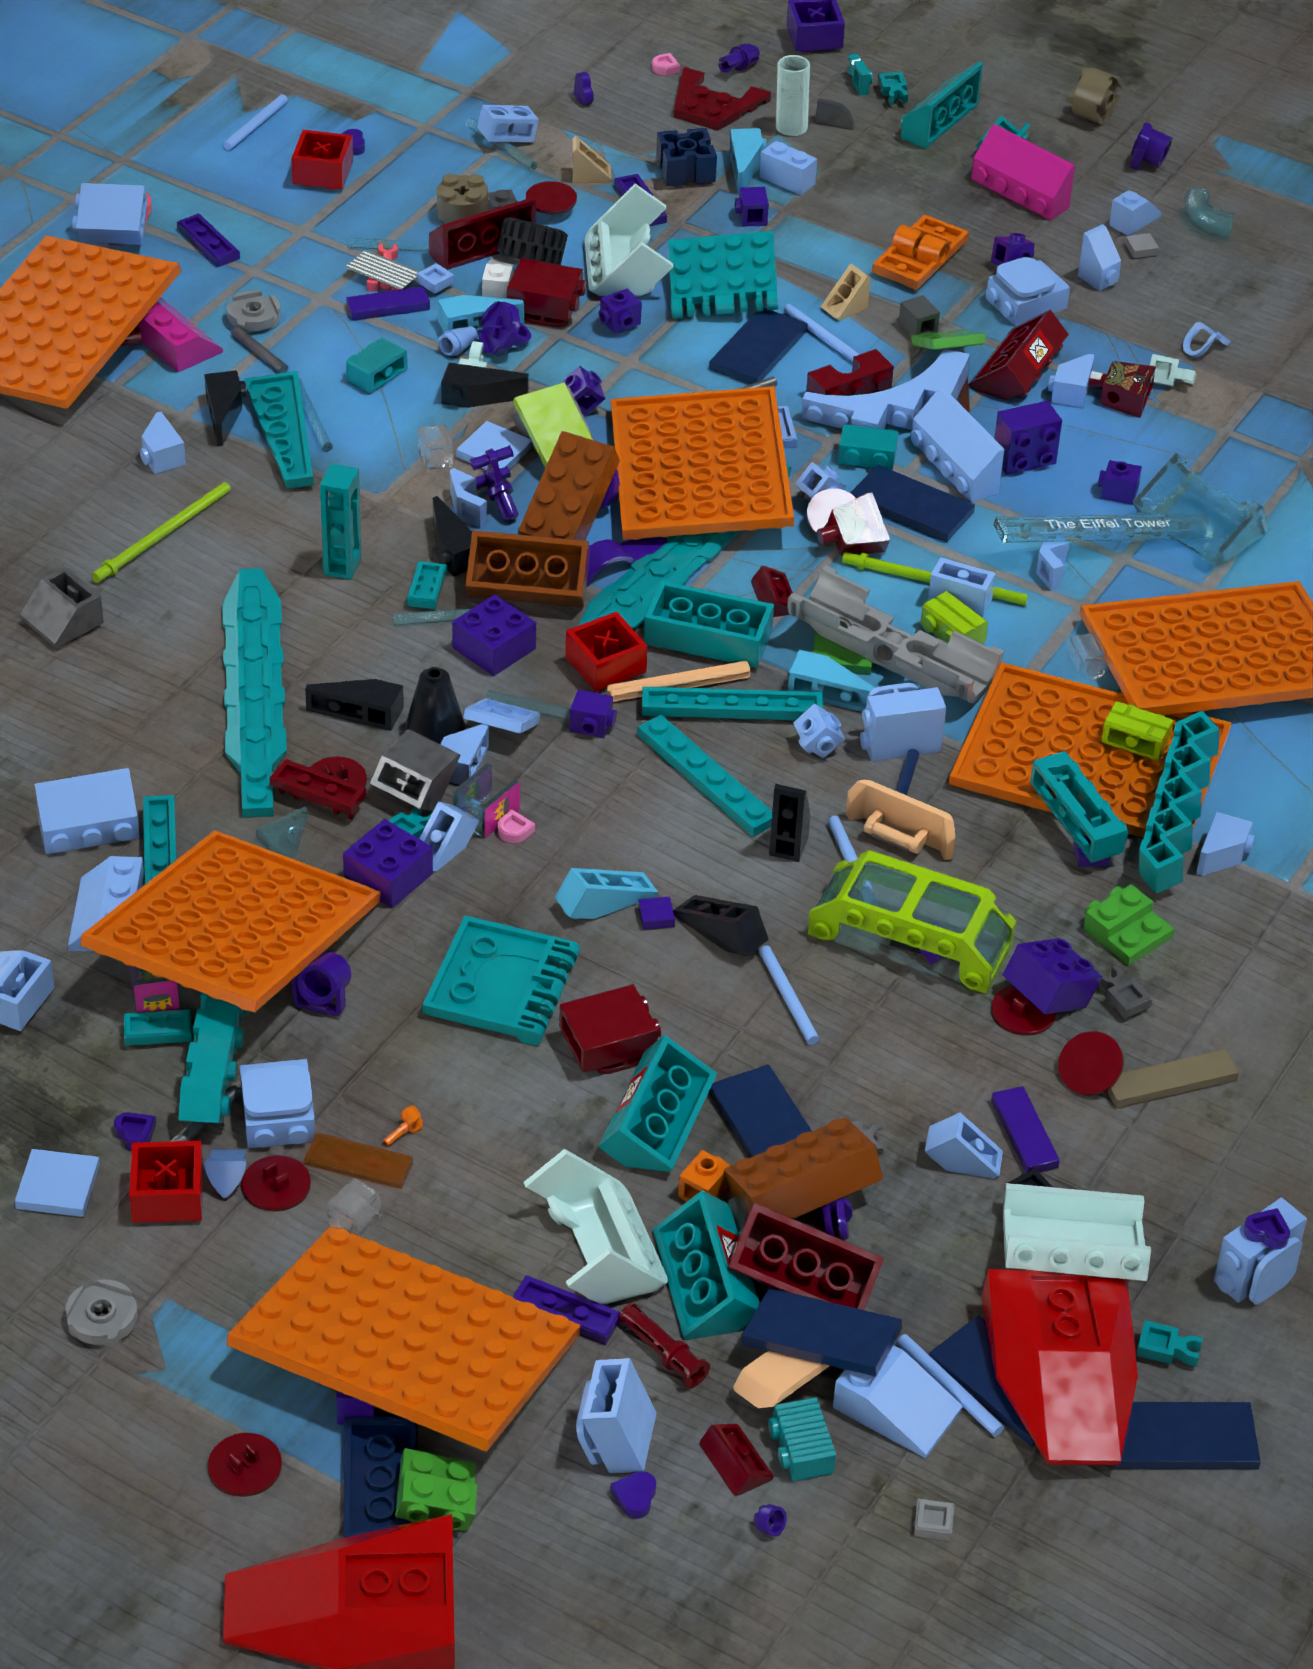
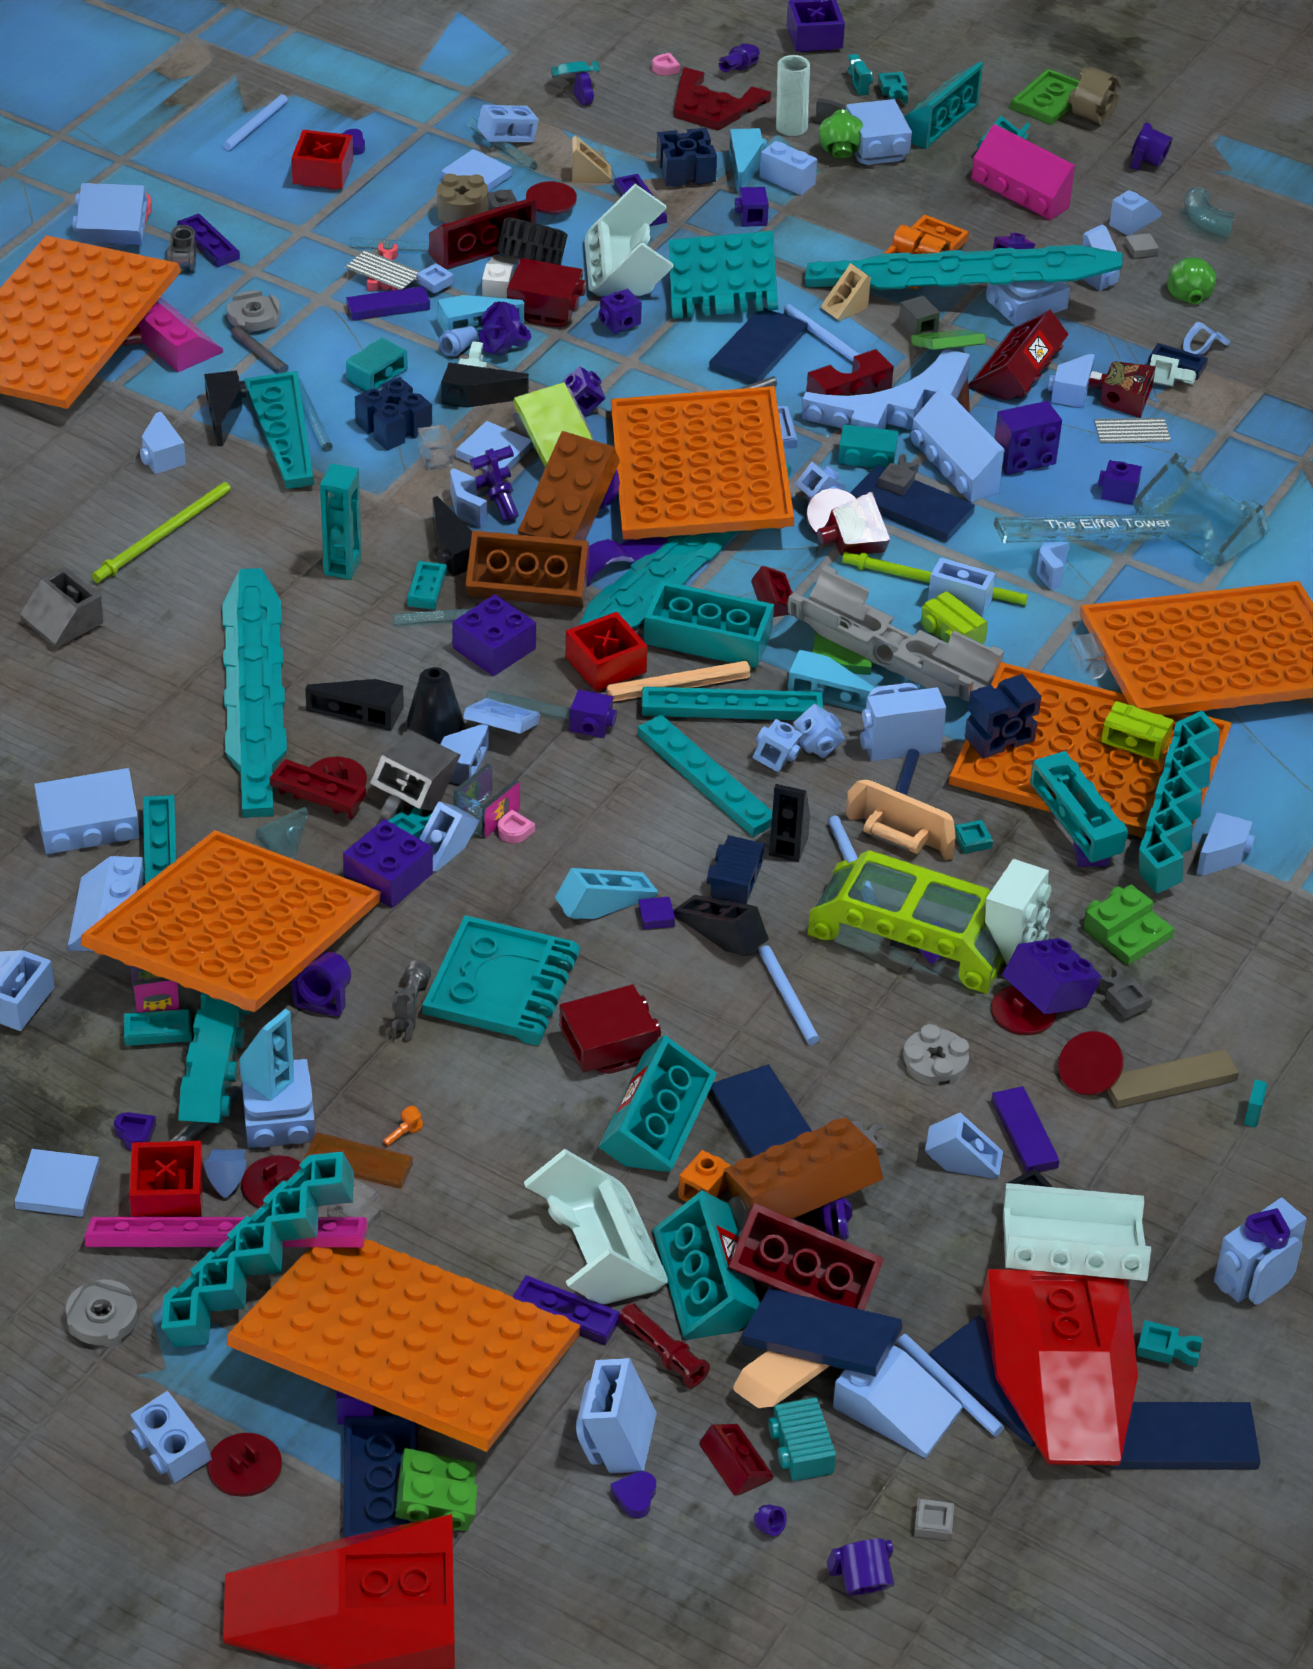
none -> dark pink tile [84,1217,368,1247]
none -> light blue brick [130,1391,212,1484]
none -> teal brick [161,1152,354,1347]
none -> flat silver piece [167,225,196,271]
none -> medium azure slope [240,1009,294,1101]
none -> dark blue brick [355,377,432,451]
none -> flat silver tile [379,795,404,823]
none -> flat silver bar [391,960,431,1041]
none -> light blue tile [441,149,512,191]
none -> teal tile [551,61,600,78]
none -> dark blue brick [707,835,765,904]
none -> light blue brick [752,719,802,773]
none -> teal plate [805,245,1123,290]
none -> bright green plant [819,110,863,159]
none -> dark purple piece [827,1539,894,1596]
none -> light blue brick [846,99,912,165]
none -> flat silver plate [878,454,920,495]
none -> light grey plate [903,1024,969,1086]
none -> teal tile [954,820,993,854]
none -> dark blue brick [964,674,1042,759]
none -> light aqua slope [985,859,1051,965]
none -> bright green tile [1010,69,1079,125]
none -> light grey sticker [1095,418,1171,443]
none -> dark blue tile [1147,343,1208,380]
none -> bright green plant [1167,257,1216,304]
none -> teal tile [1244,1079,1268,1128]

